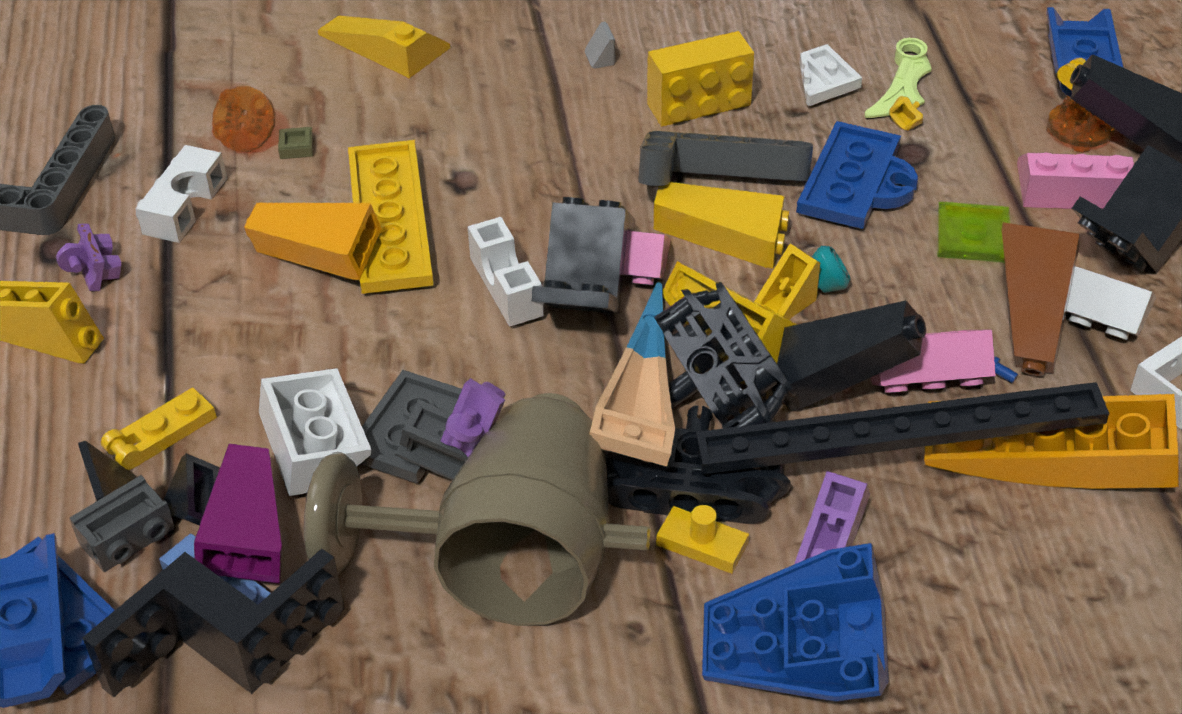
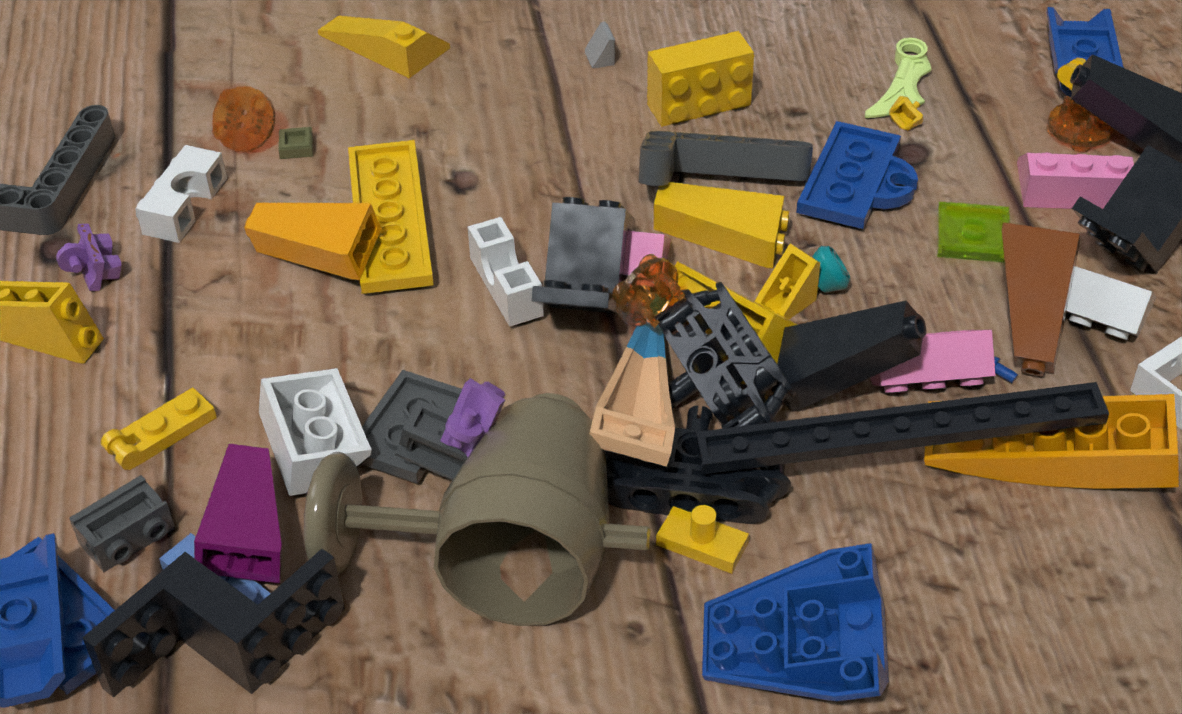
black slope [78,441,137,501] -> none
black slope [163,453,220,526] -> none
medium lavender slope [794,471,870,564] -> none
white wing [799,44,862,106] -> none
none -> clear orange plate [612,254,686,328]

